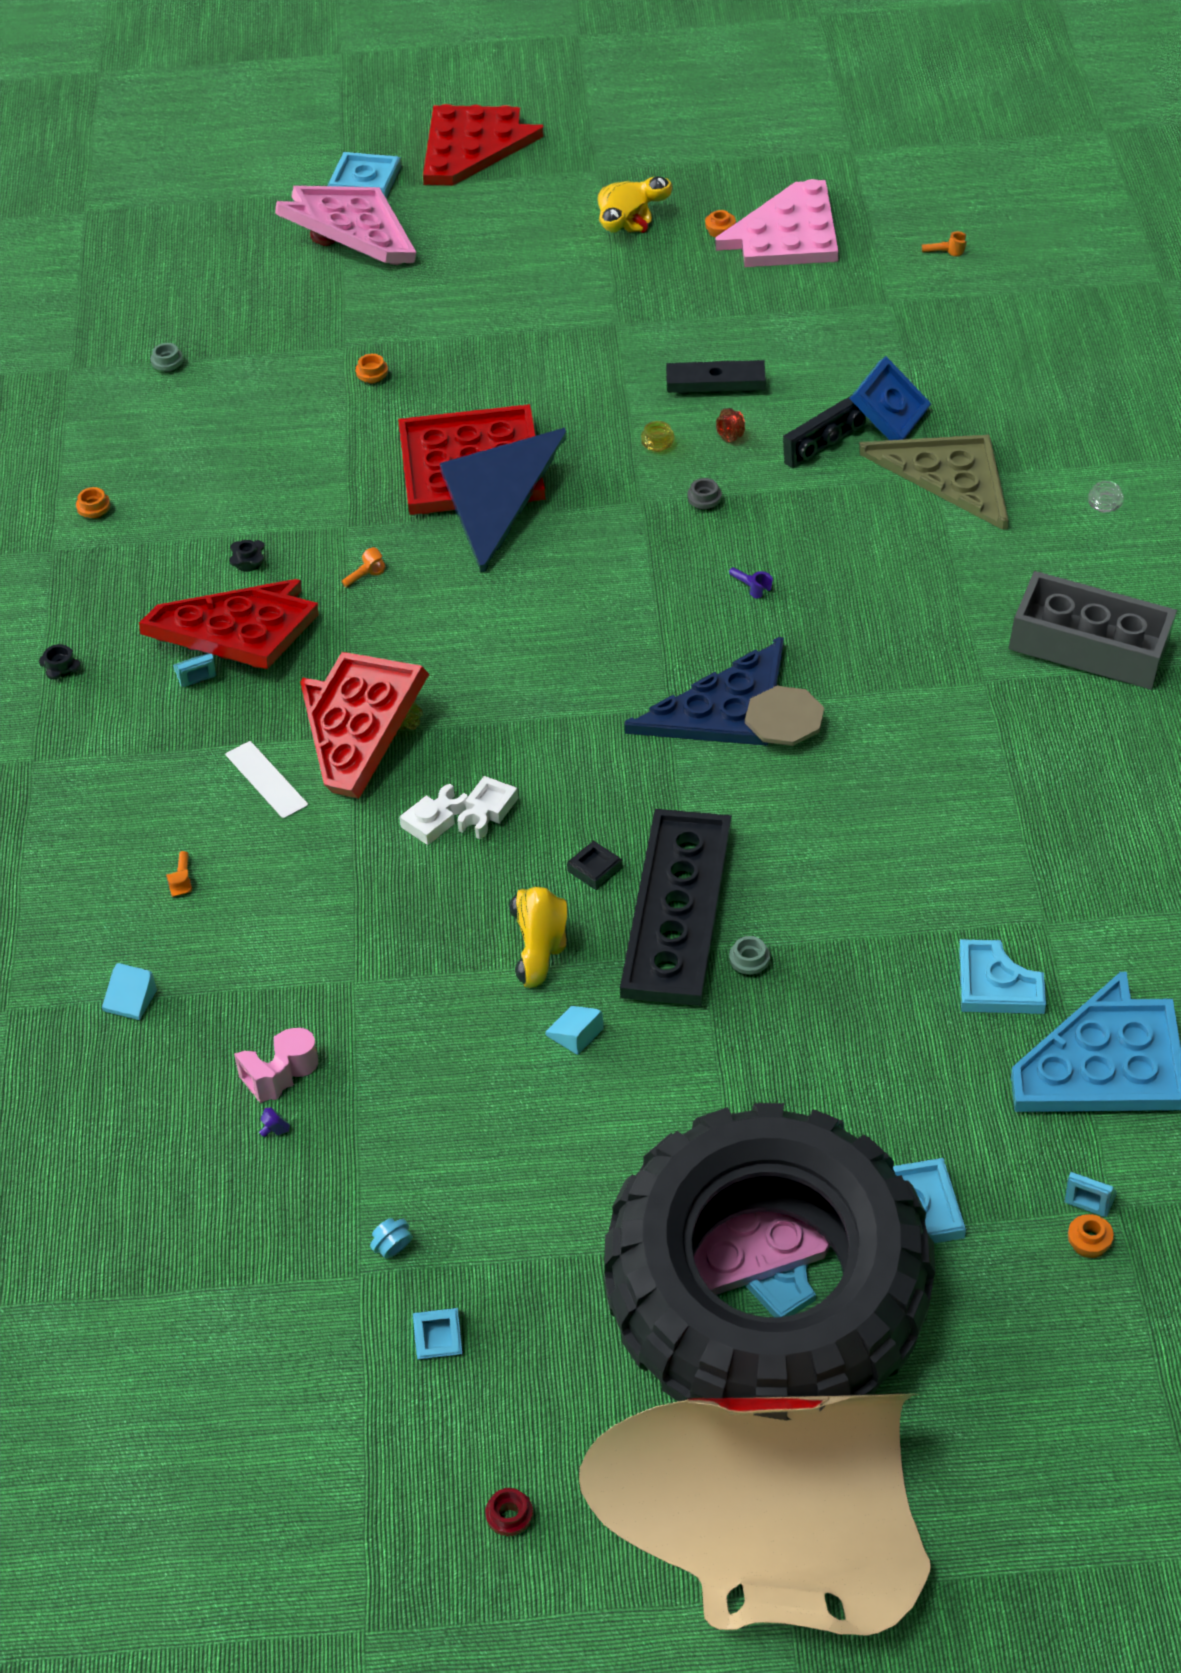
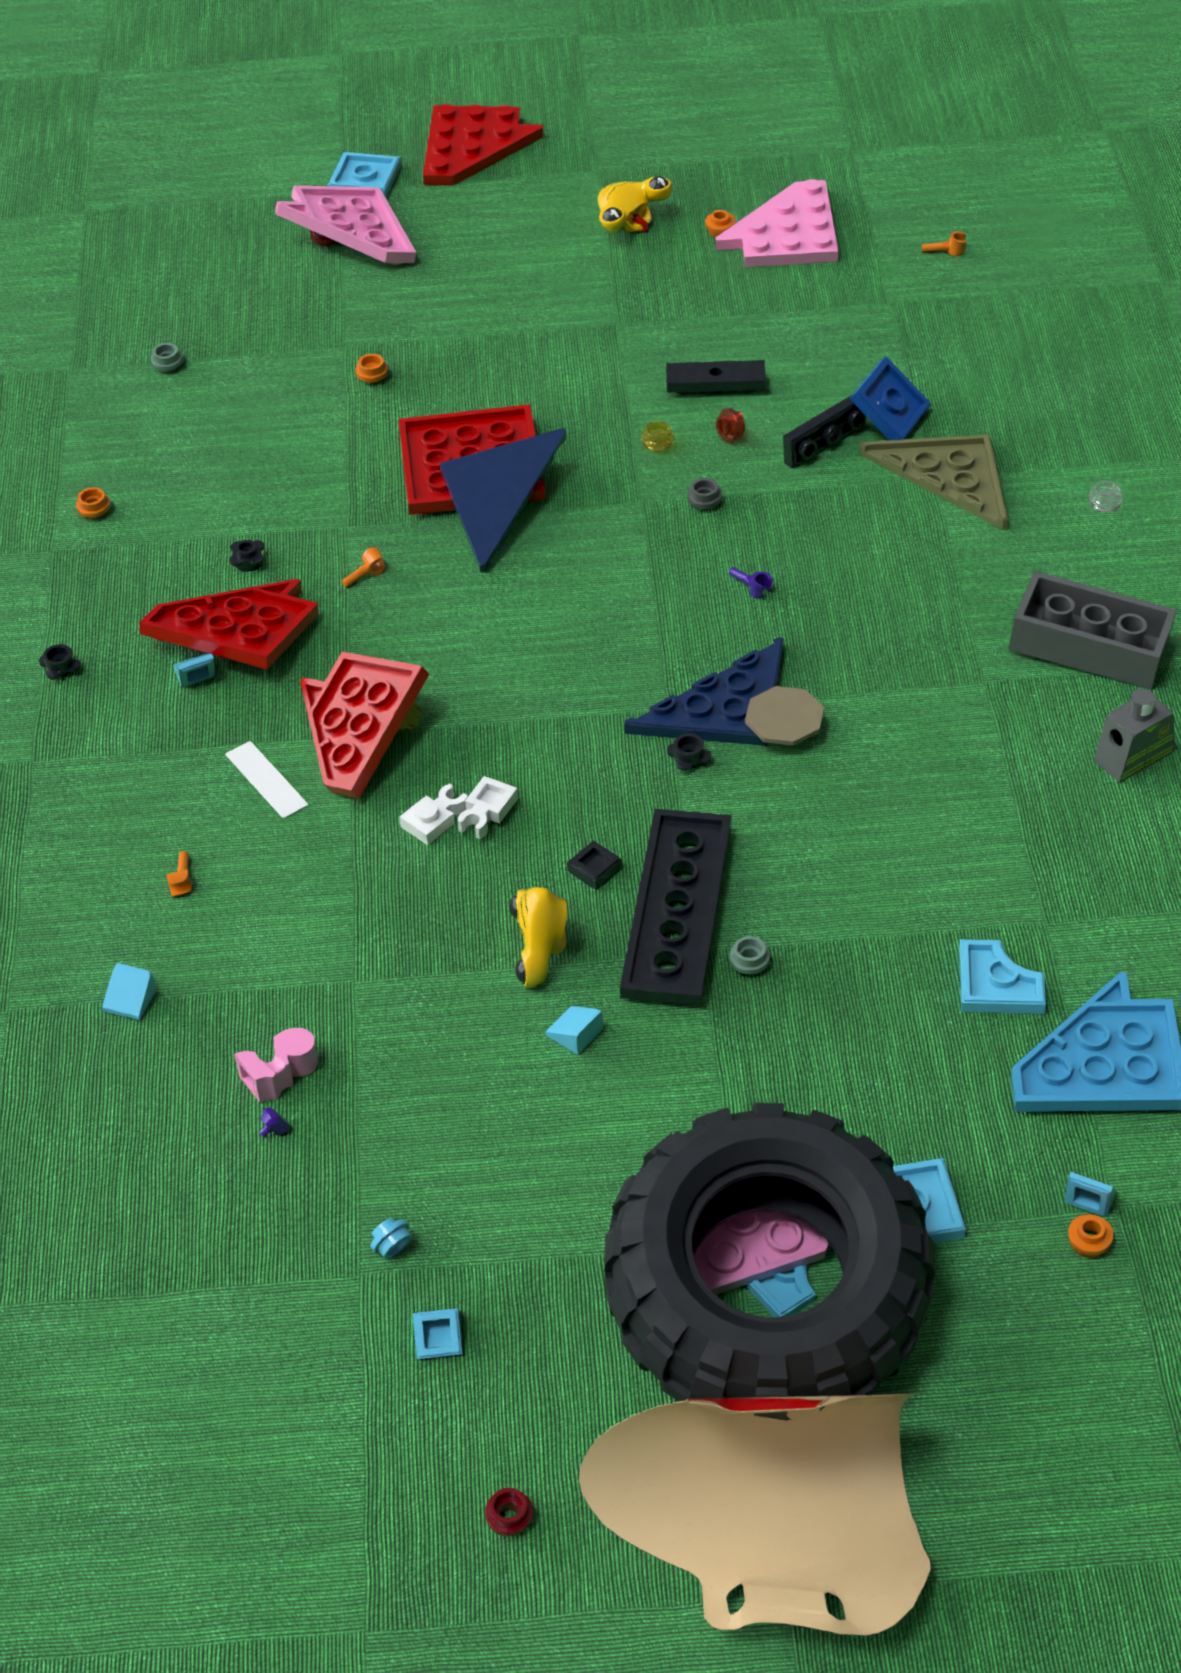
none -> black plate [667,733,711,771]
none -> dark grey torso [1094,689,1175,783]

